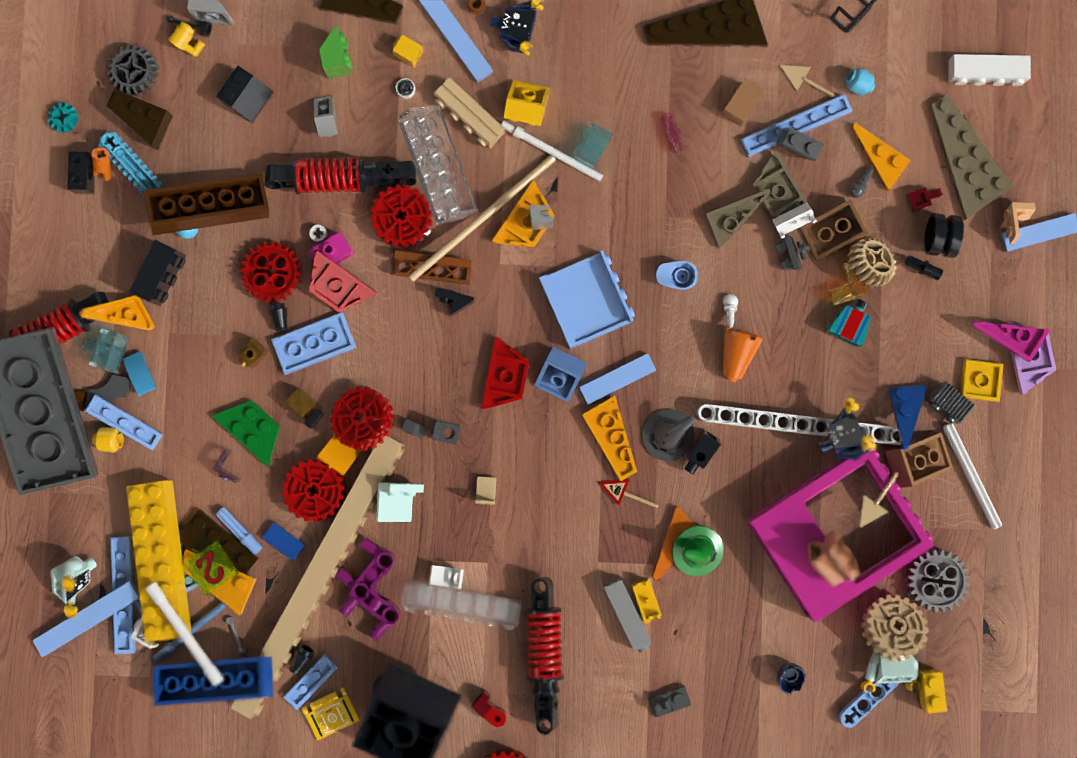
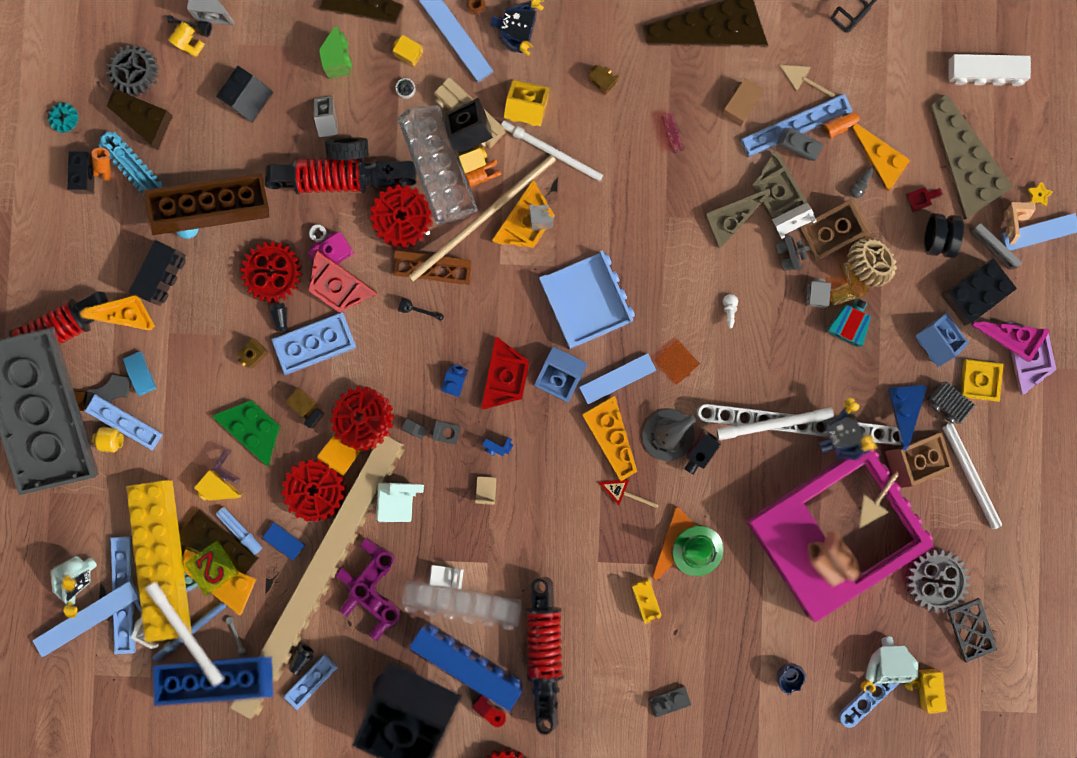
clear light blue brick [82,328,129,374] -> none
yellow piece [302,687,360,741] -> none
black slope [435,288,475,317] -> none
clear light blue brick [573,122,613,170] -> none
light grey brick [603,578,652,652] -> none
light blue cap [656,261,698,290] -> none
orange cone [723,327,763,382] -> none
medium azure head [846,67,875,96] -> none
tan piece [861,595,929,661] -> none
black axle [904,255,943,281] -> none
none -> yellow slope [194,470,243,501]
none -> black tyre [325,137,369,160]
none -> black hinge [398,297,444,321]
none -> blue brick [409,623,523,712]
none -> blue bracket [441,364,468,397]
none -> black slope [445,98,493,153]
none -> yellow brick [456,145,487,173]
none -> orange hinge [464,159,502,187]
none -> blue bracket [483,438,514,456]
none -> pearl gold brick [589,64,619,96]
none -> clear orange piece [654,339,700,385]
none -> white piece [716,407,834,440]
none -> light grey brick [806,279,831,308]
none -> orange hinge [822,112,860,139]
none -> medium blue slope [916,313,969,367]
none -> black brick [941,258,1017,325]
none -> black window [947,598,997,663]
none -> light grey tile [970,223,1023,270]
none -> yellow plate [1028,182,1053,206]

